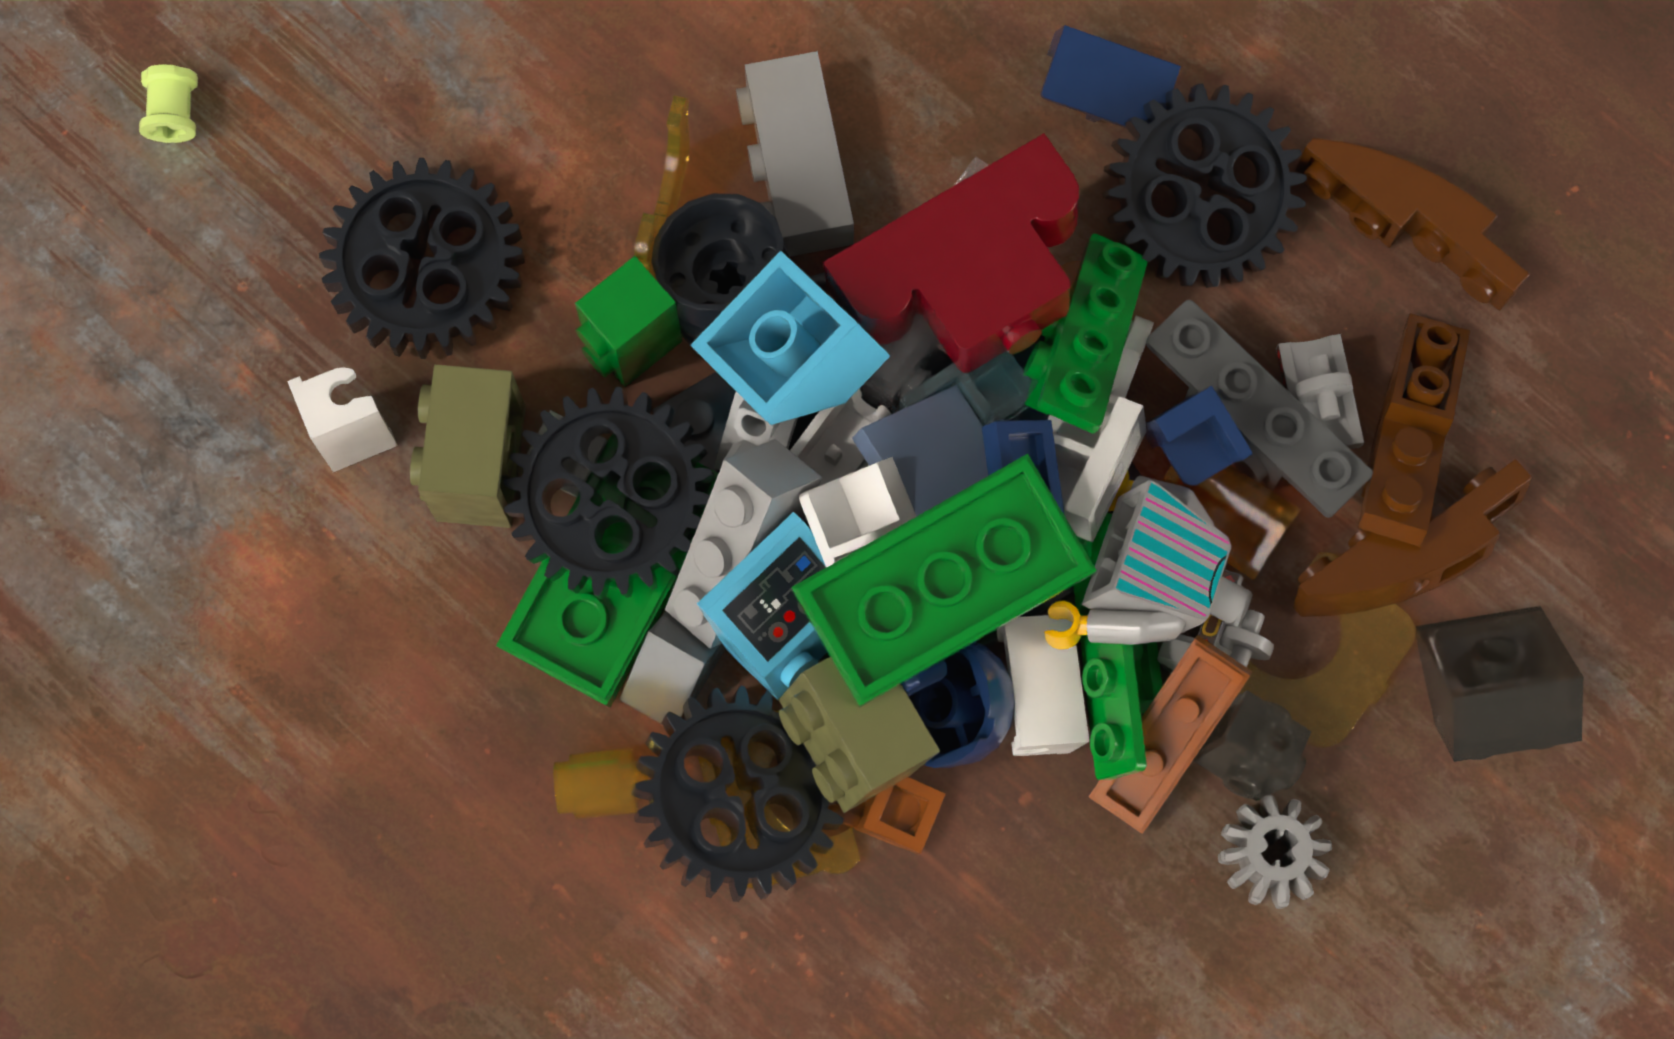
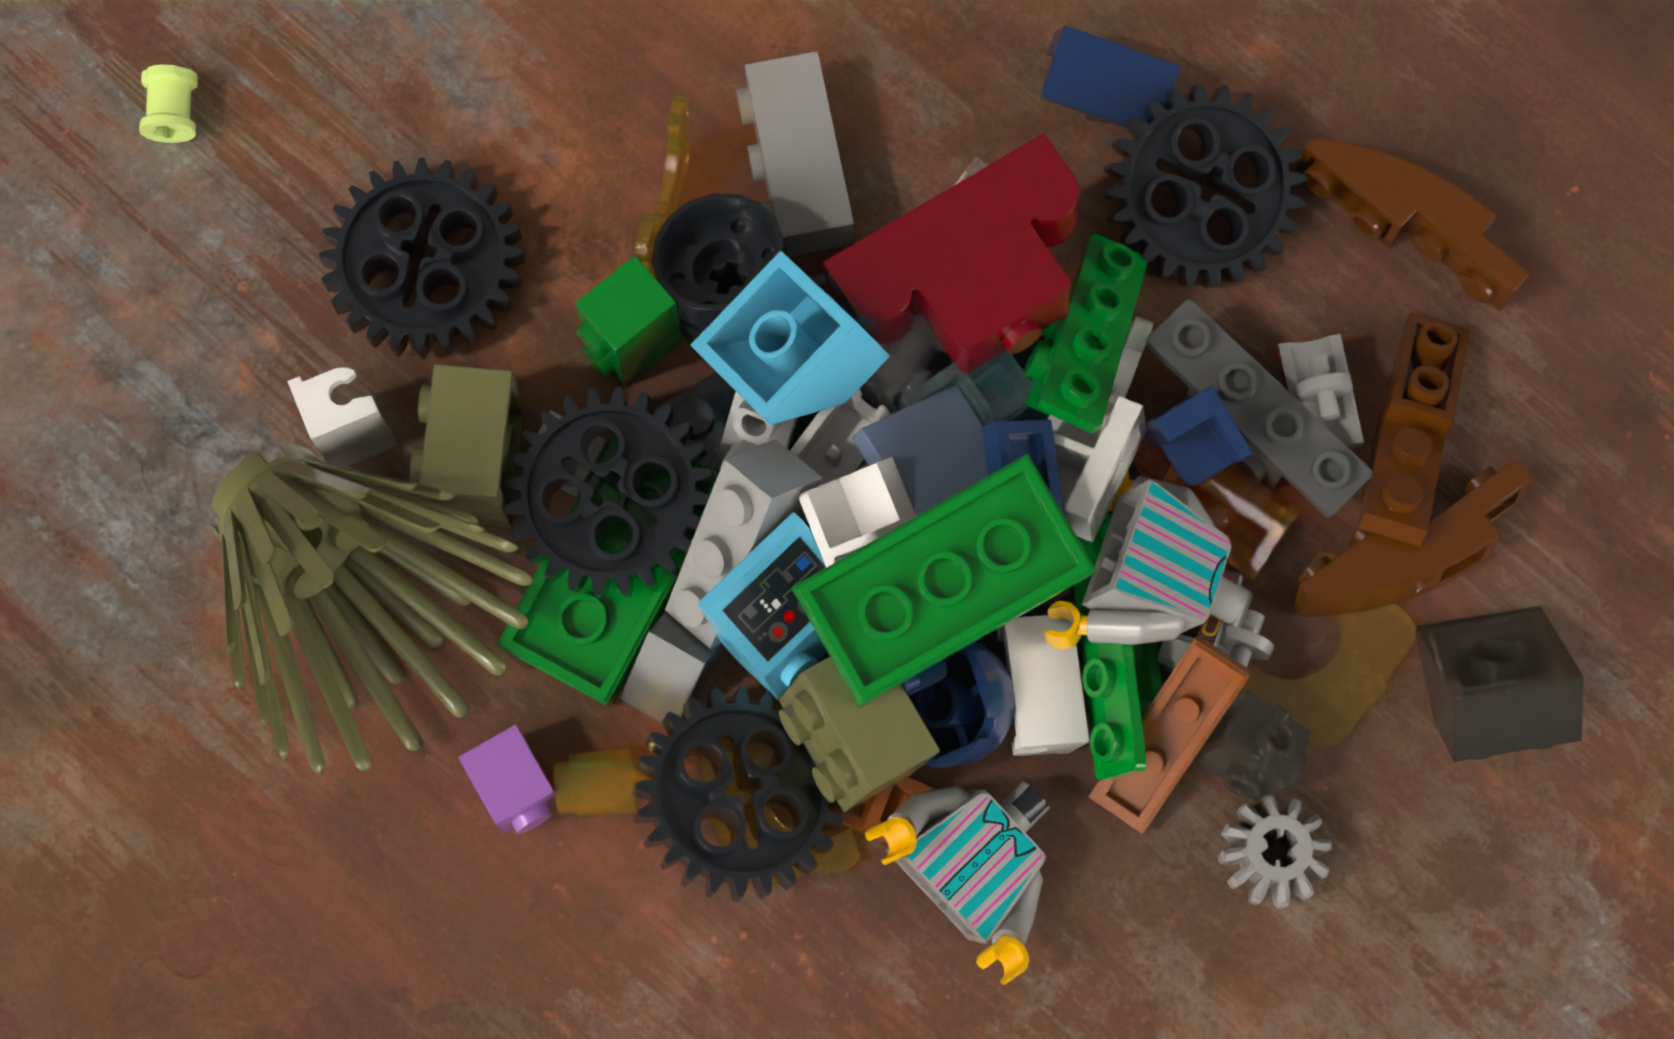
none -> olive plant [211,444,533,775]
none -> medium lavender brick [458,724,560,834]
none -> torso [865,781,1050,985]

